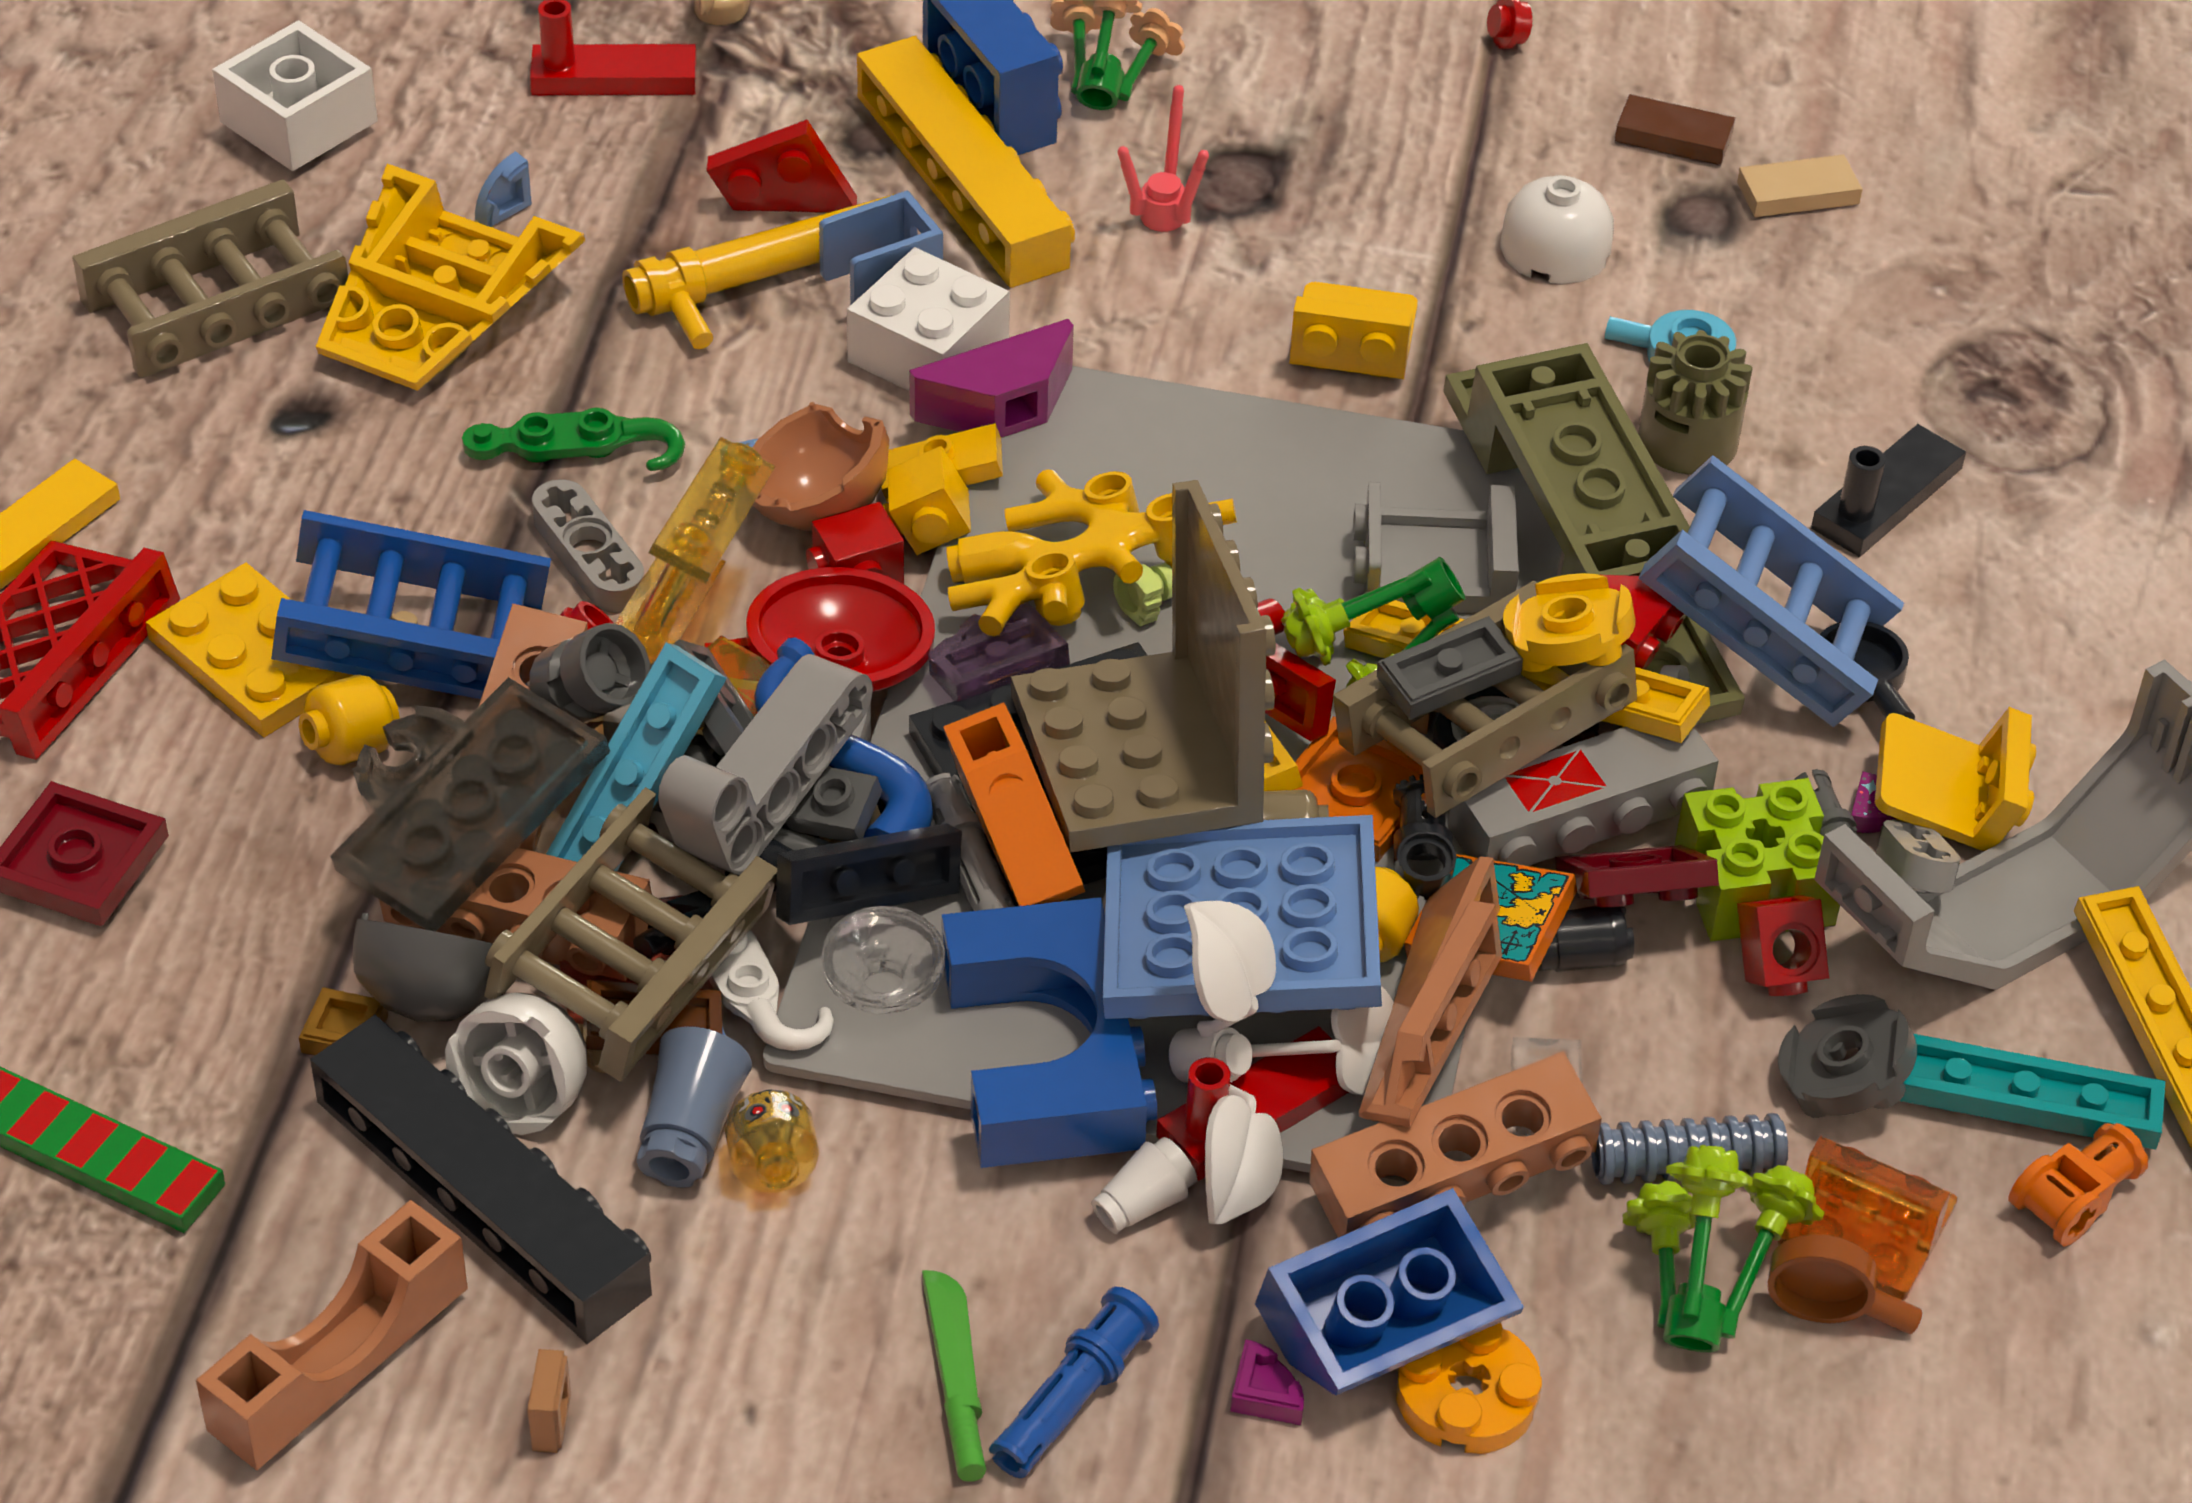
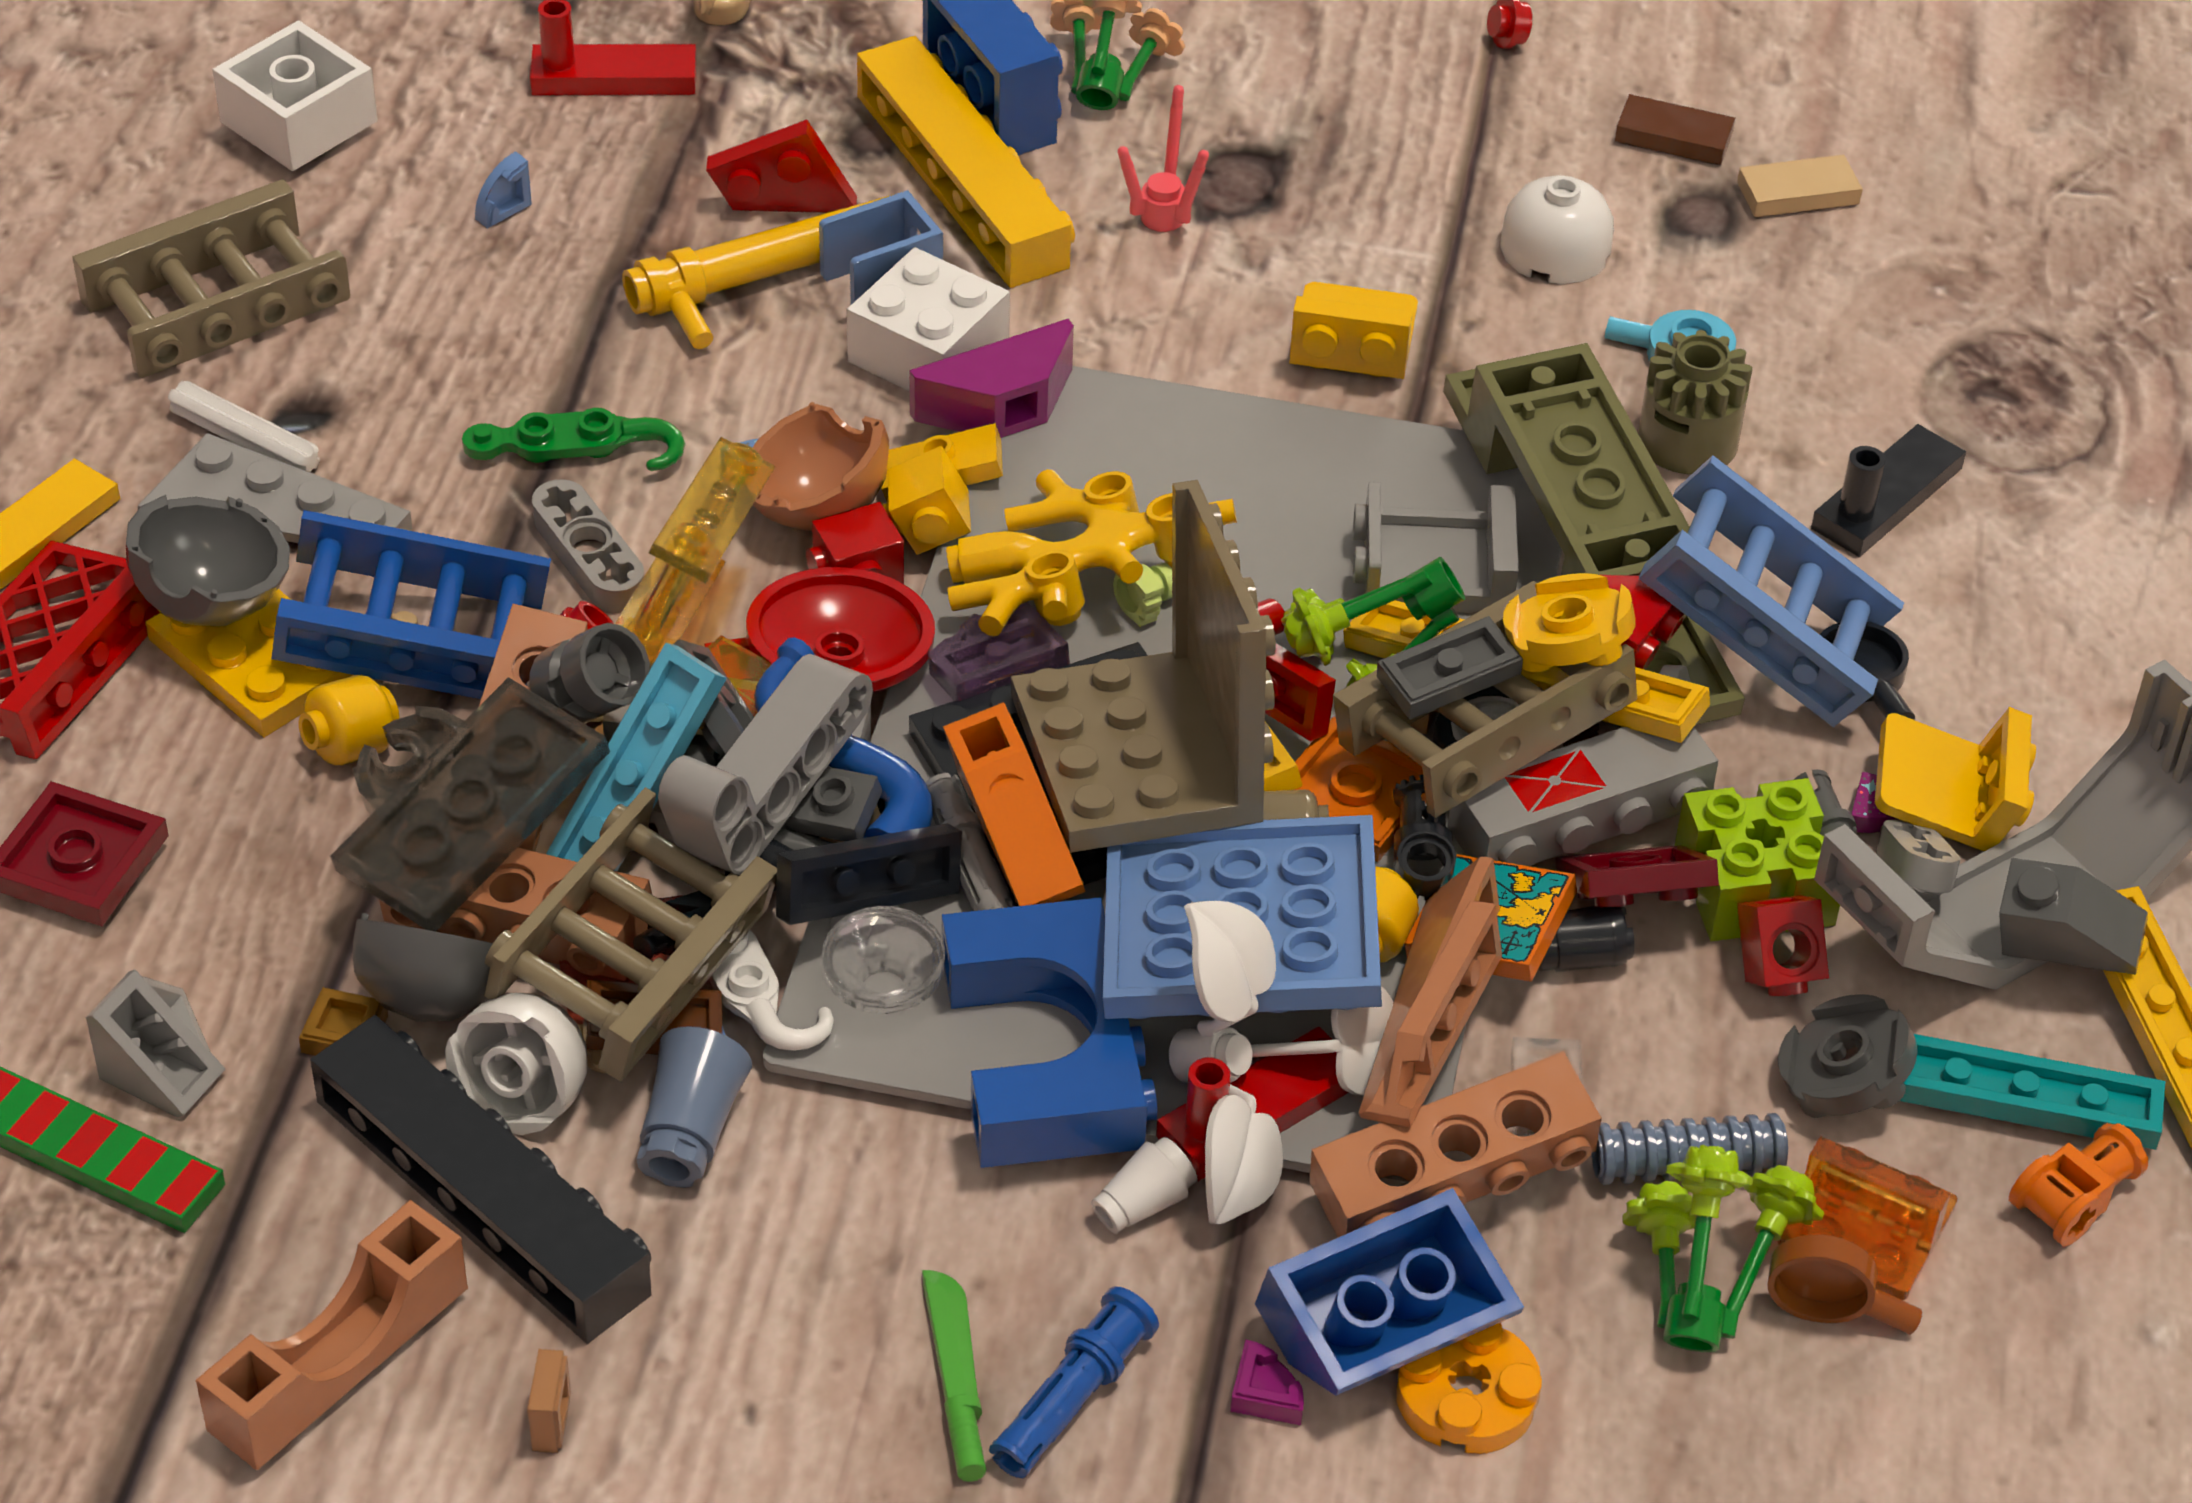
yellow wedge [316,163,585,391] -> none
clear yellow head [725,1090,820,1193] -> none
none -> light grey slope [86,969,225,1117]
none -> dark grey cylinder [126,495,290,627]
none -> light grey wing [137,433,413,543]
none -> white axle [168,381,320,472]
none -> dark grey slope [1999,858,2148,975]

